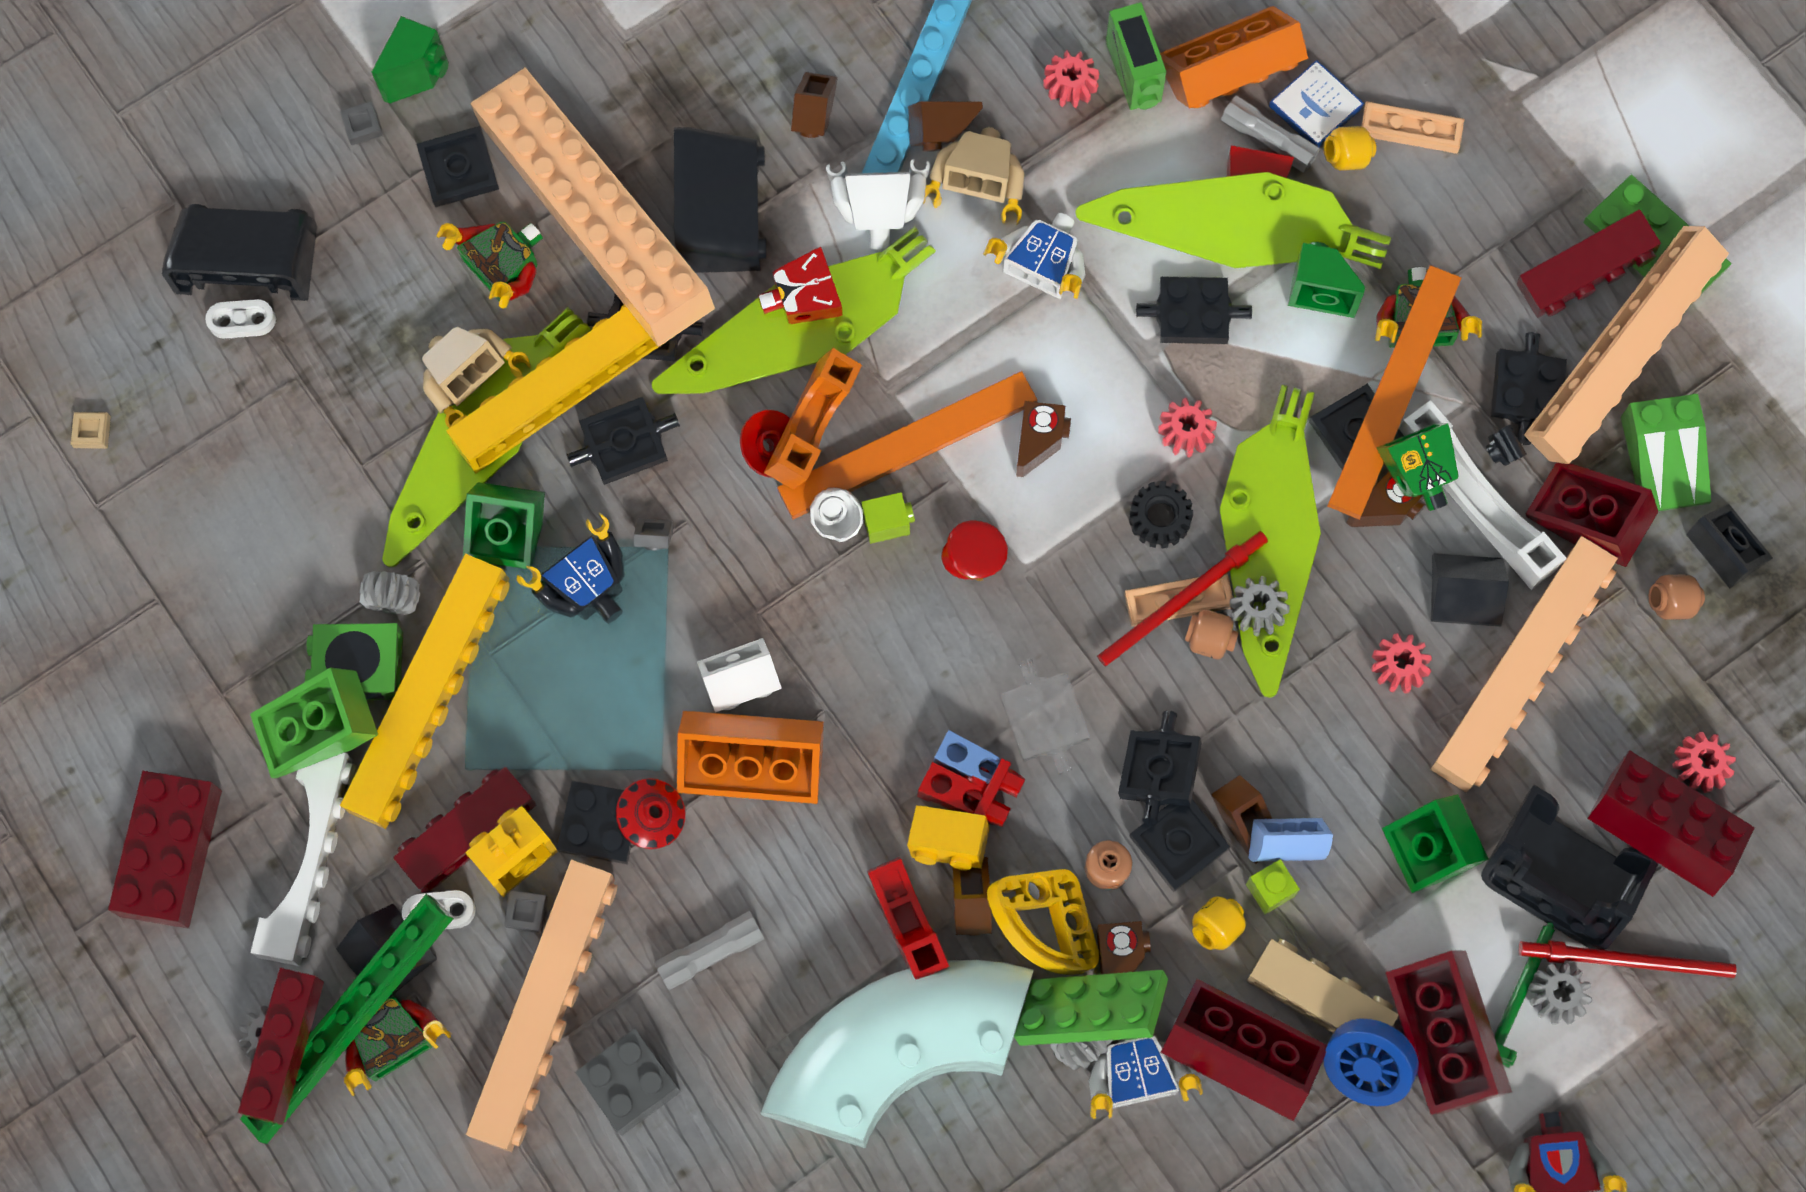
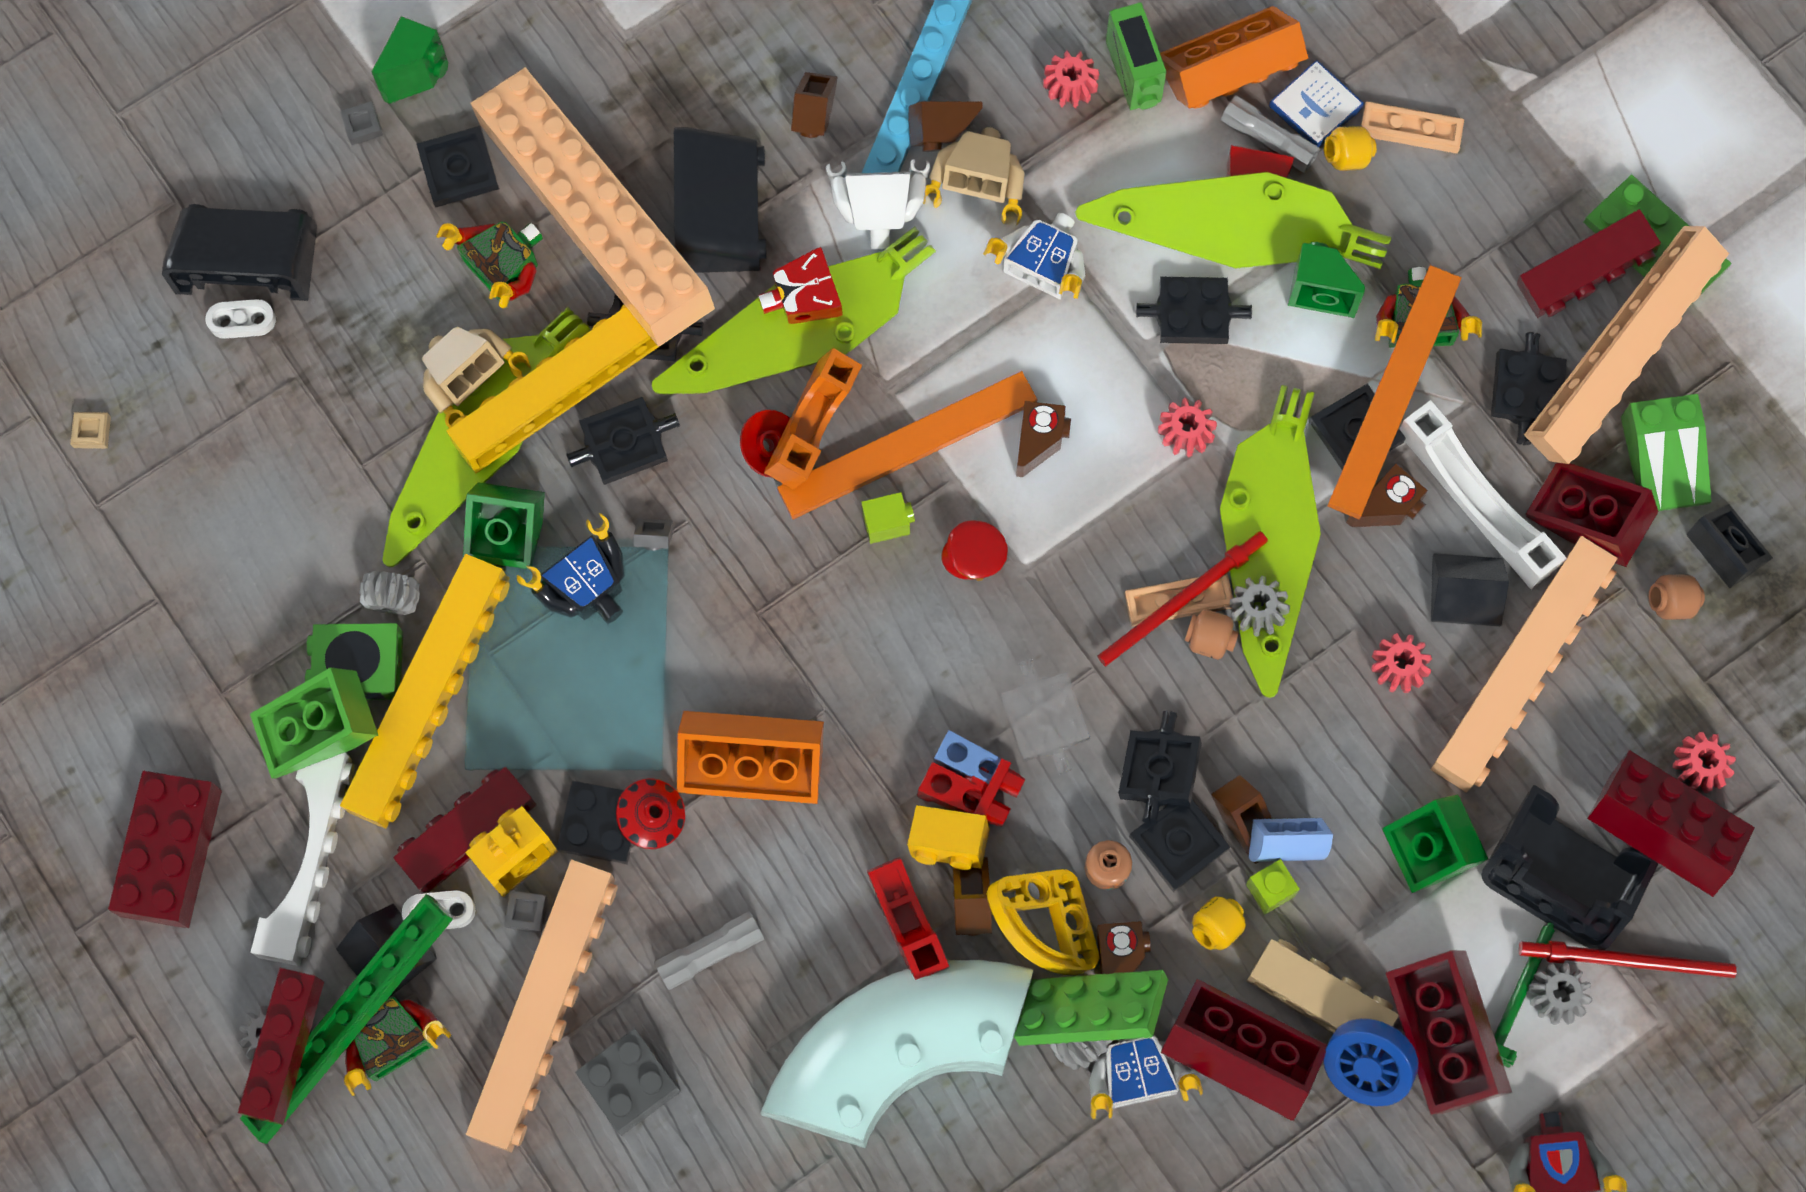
white brick [697,638,782,713] -> none
white hair [810,488,863,542] -> none
black tyre [1129,481,1193,548] -> none
green torso [1377,423,1458,511] -> none
black plate [1486,425,1527,466] -> none

